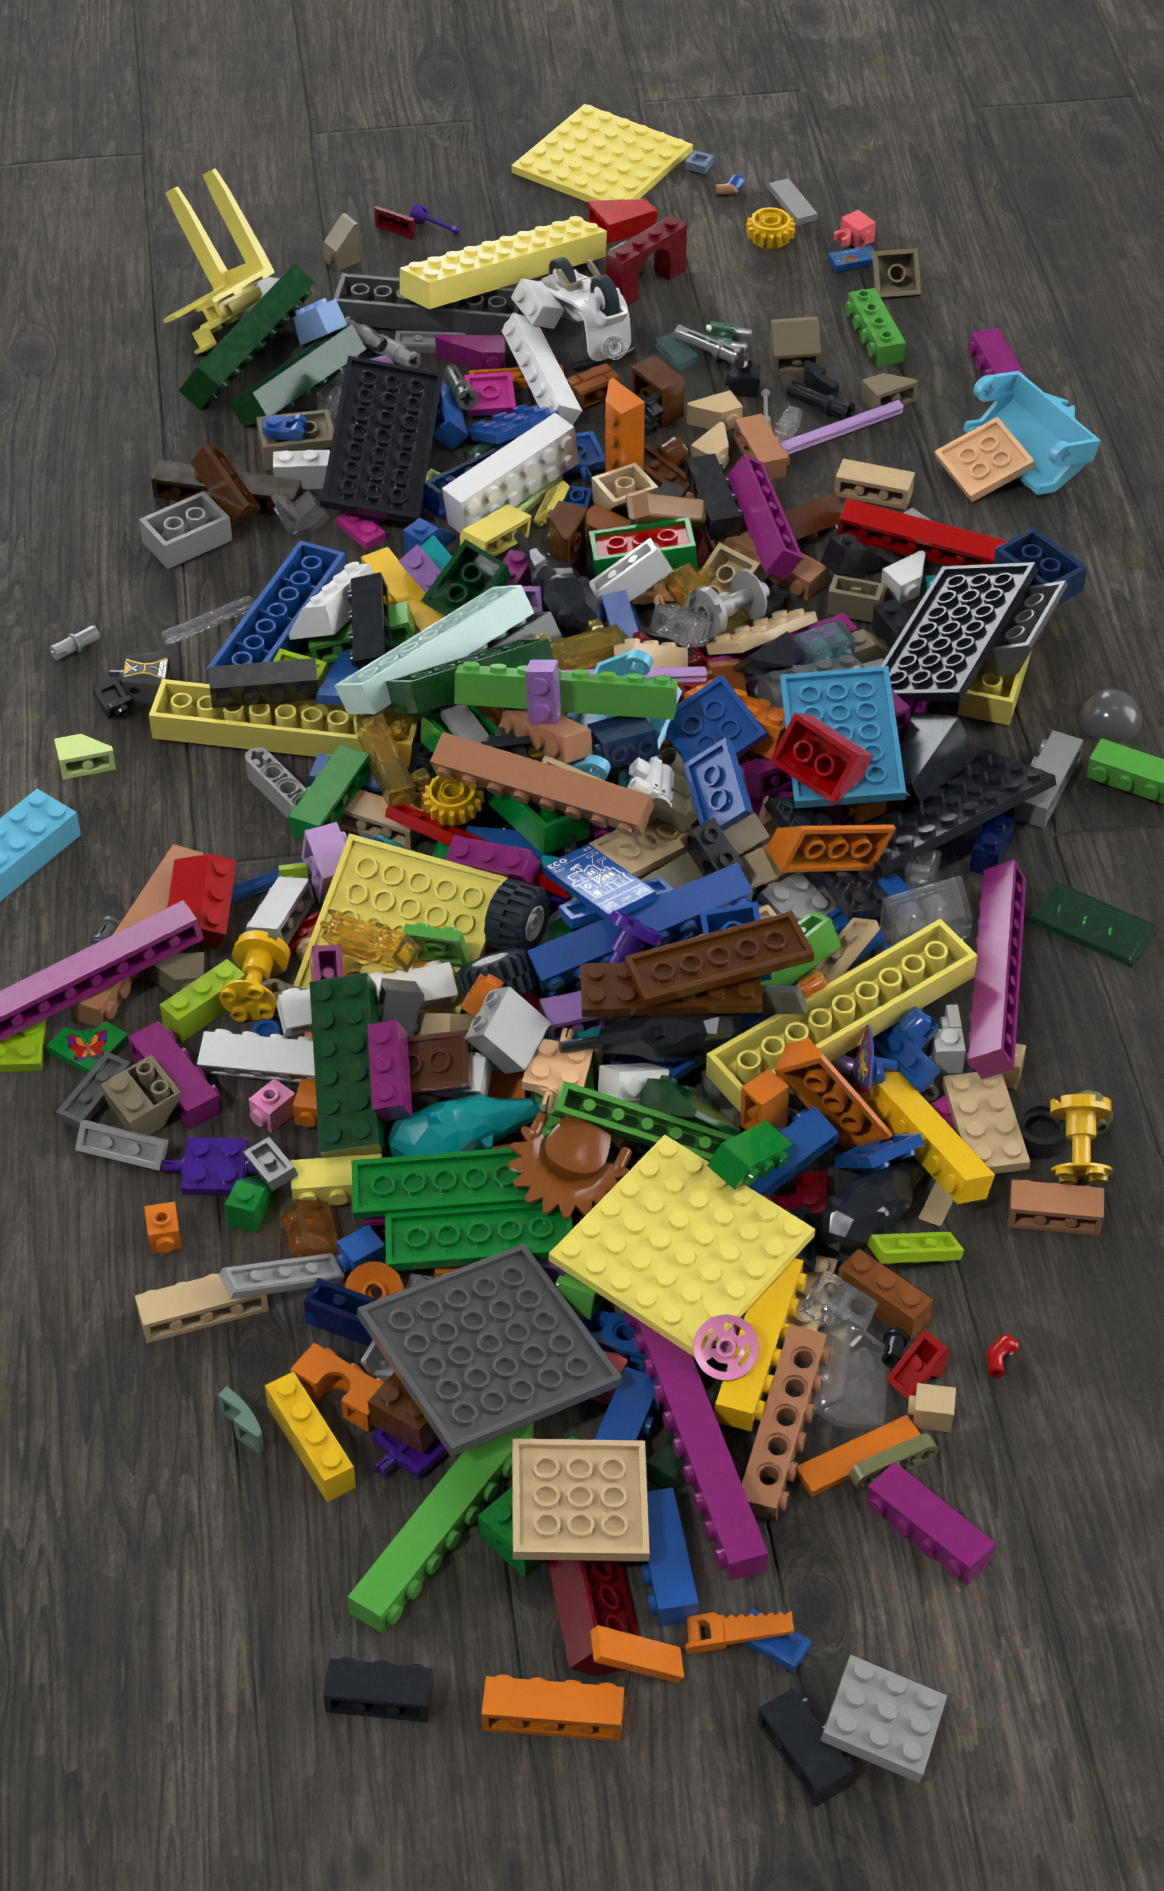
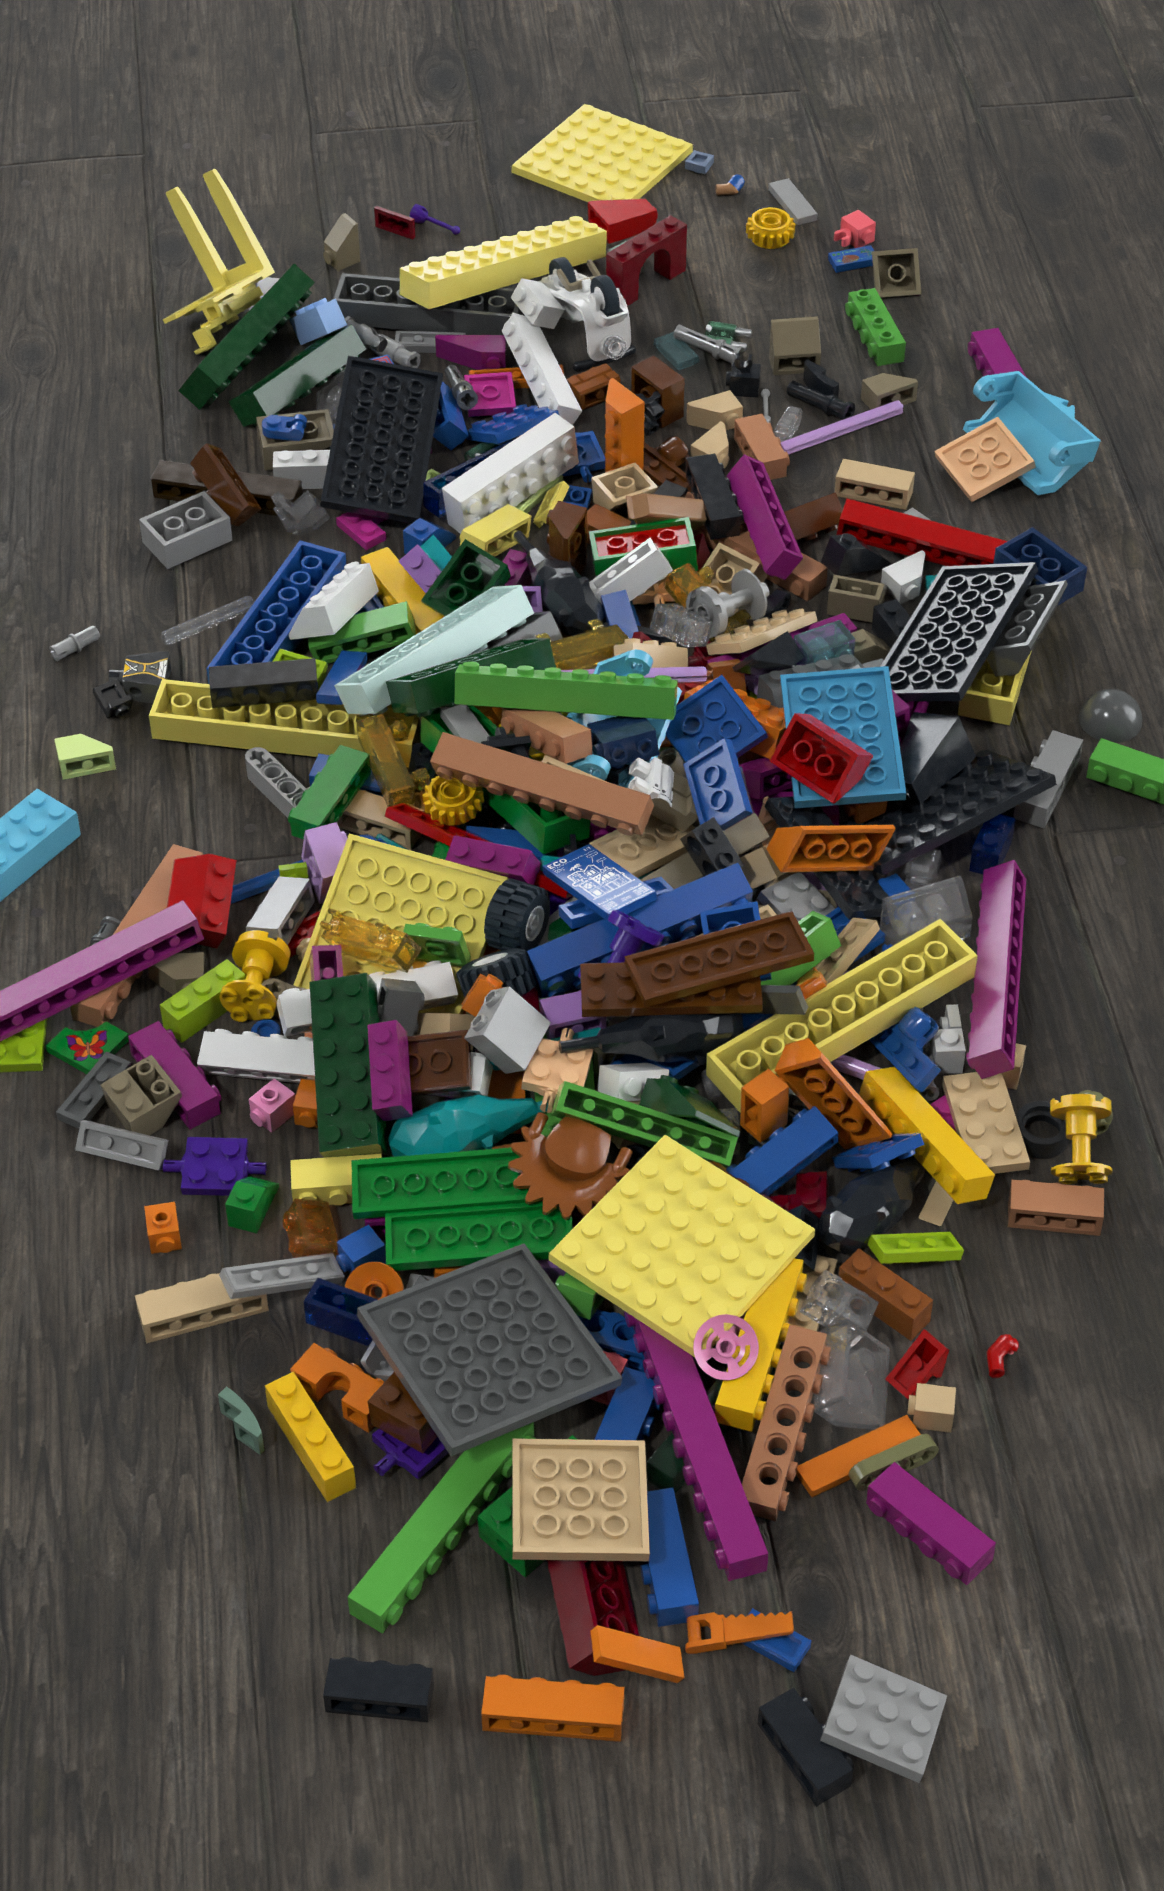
plate [243,1137,298,1191] -> none
black brick [348,572,391,670] -> none
medium lavender brick [525,660,562,724] -> none
green brick [707,1121,793,1190] -> none
shield [851,1025,898,1093] -> none
black pin [881,1327,908,1368] -> none
clear green tile [1030,881,1158,968] -> none

